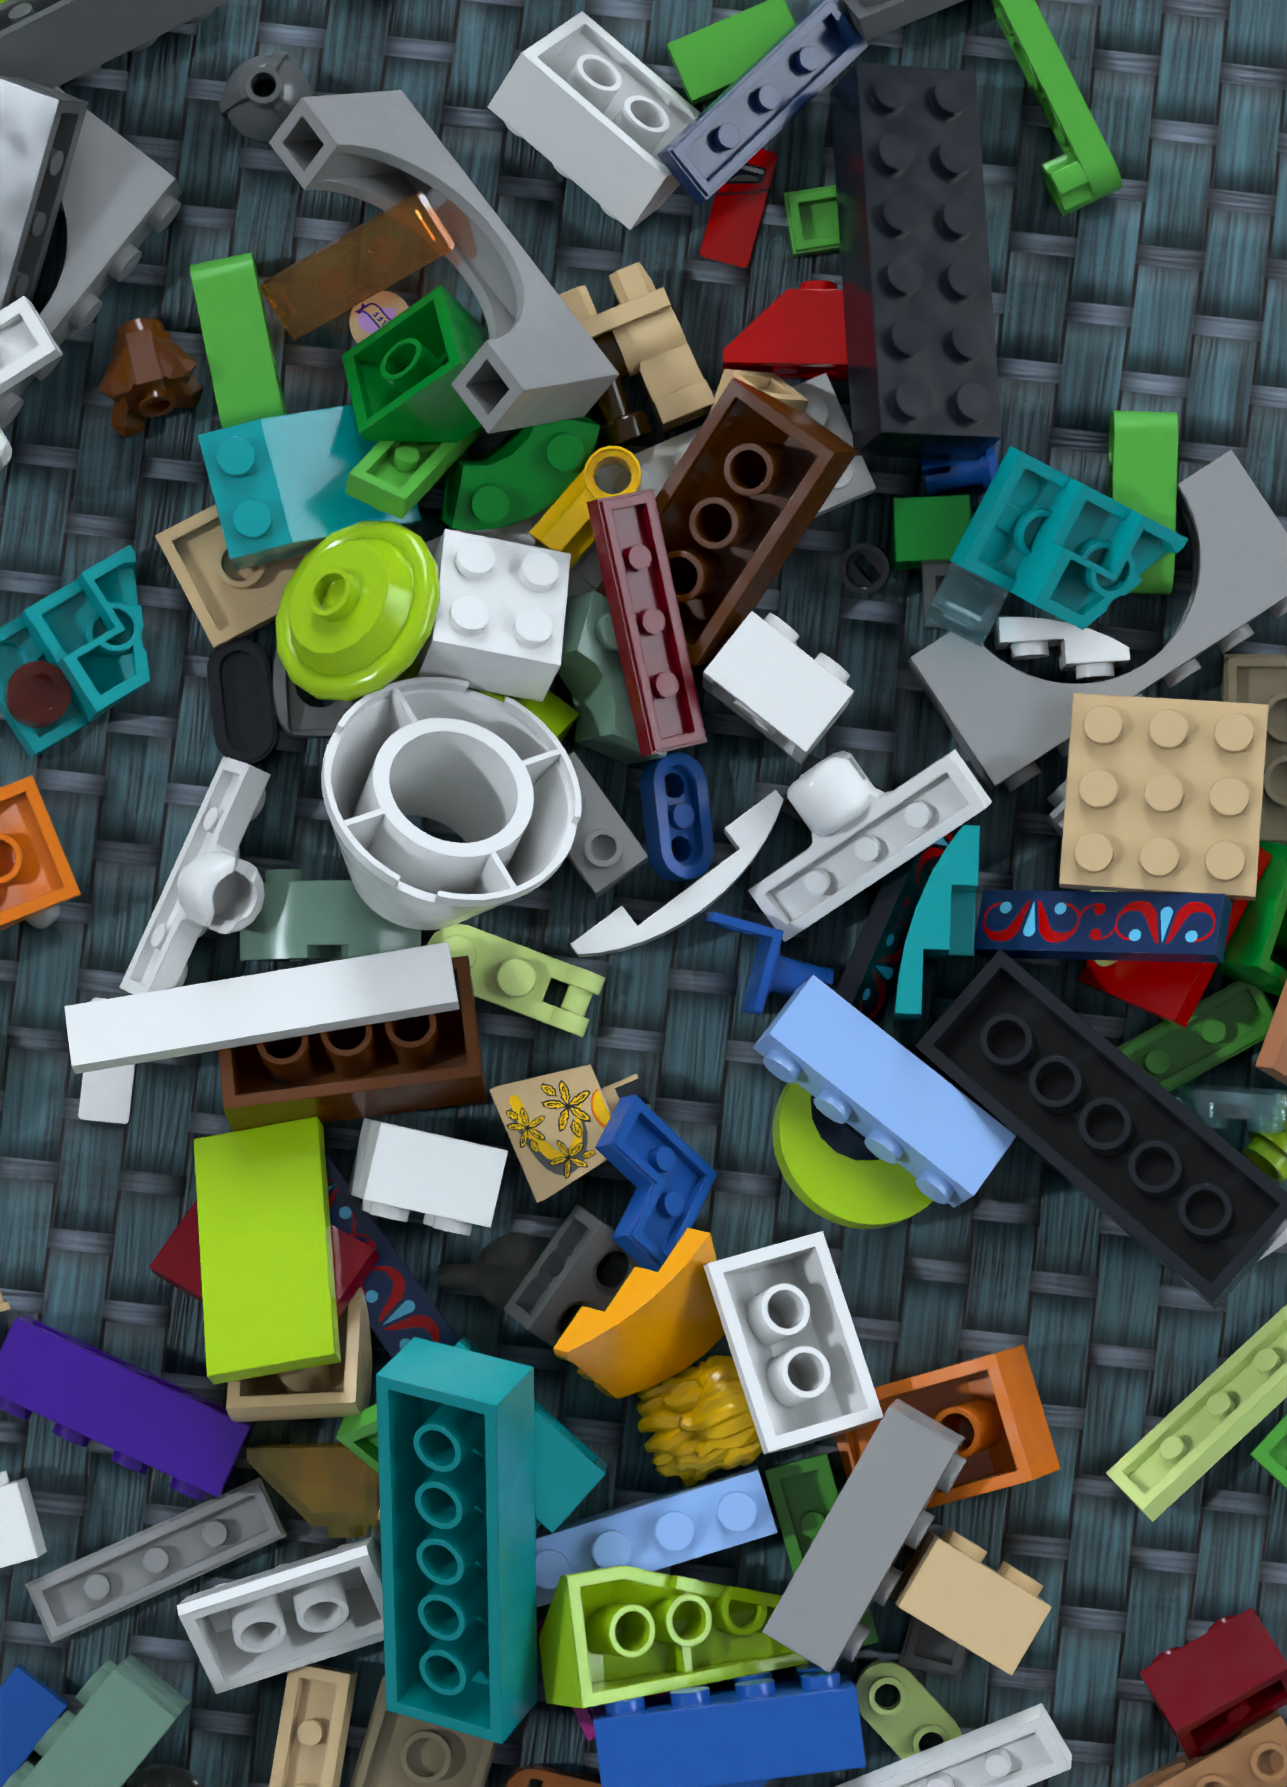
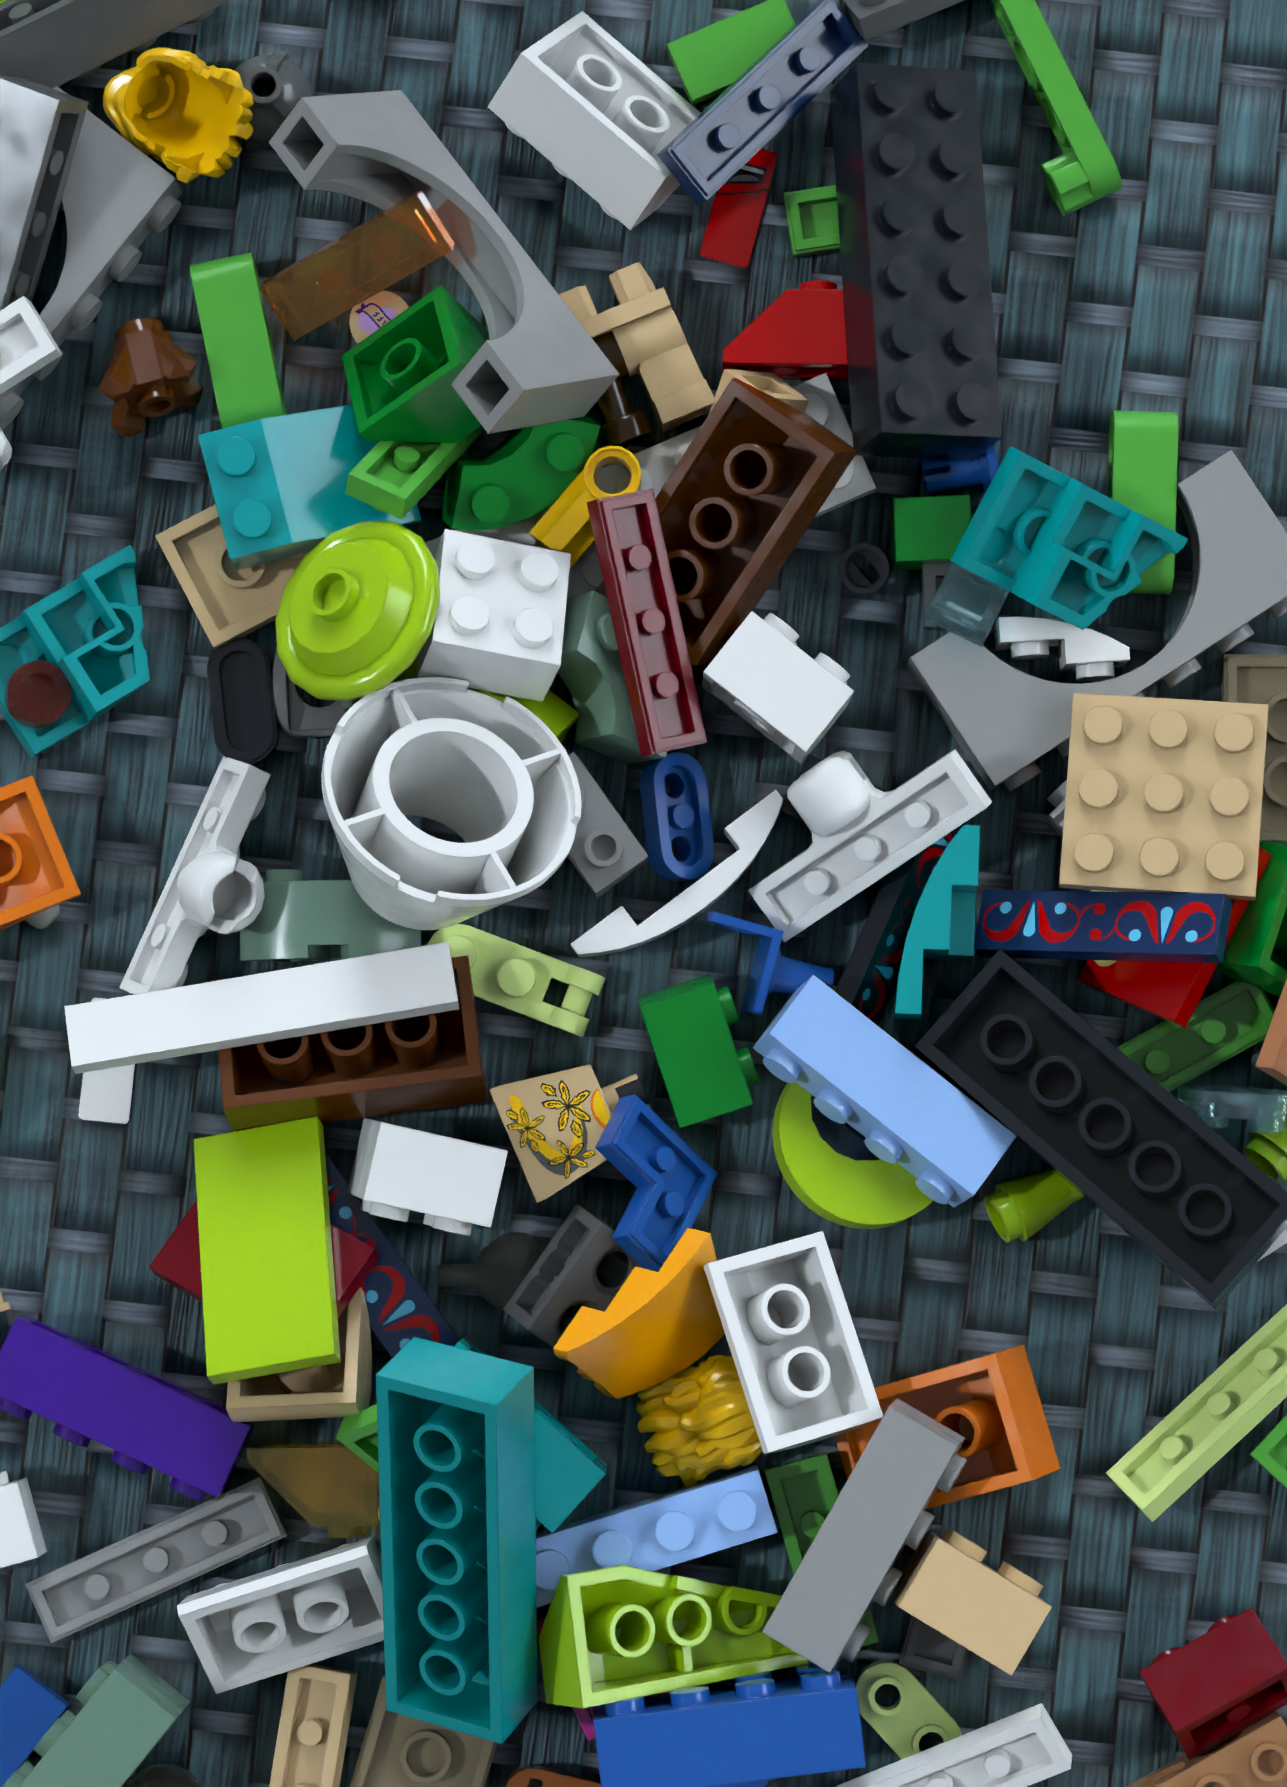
none -> yellow hair [103,48,254,184]
none -> green brick [637,974,759,1128]
none -> lime cone [984,1170,1084,1243]

